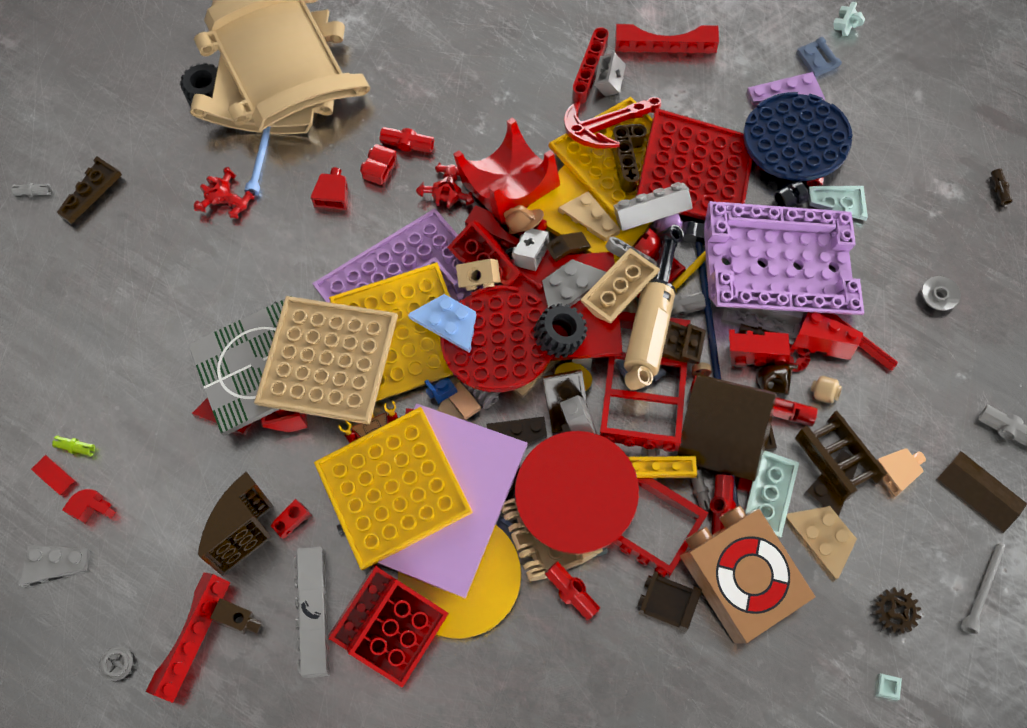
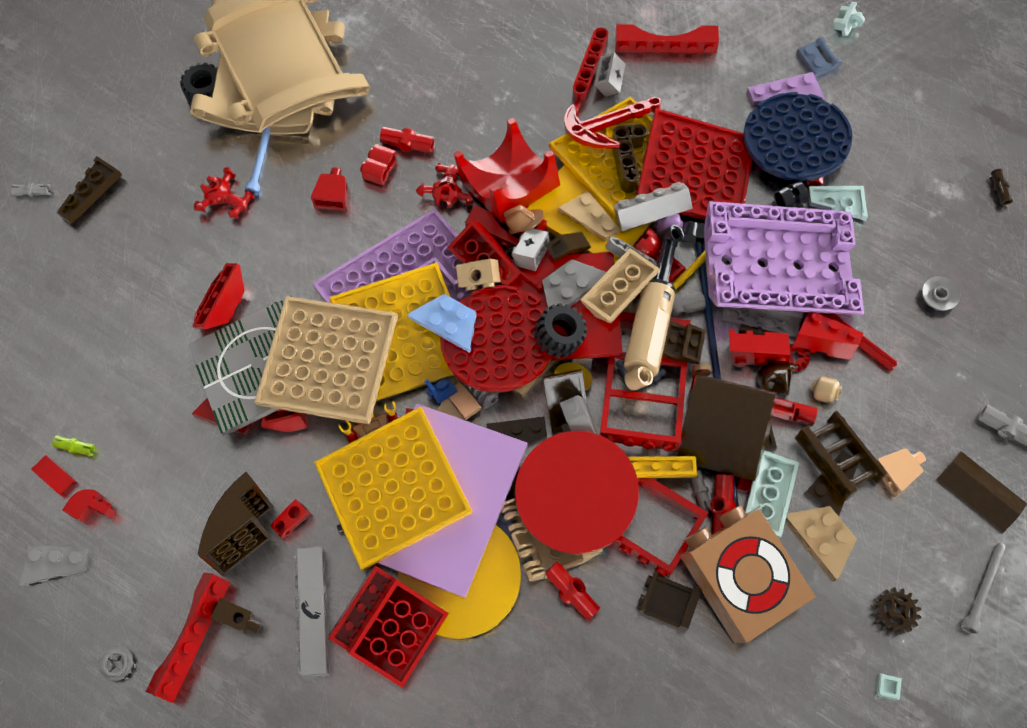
none -> red wedge [192,263,245,329]

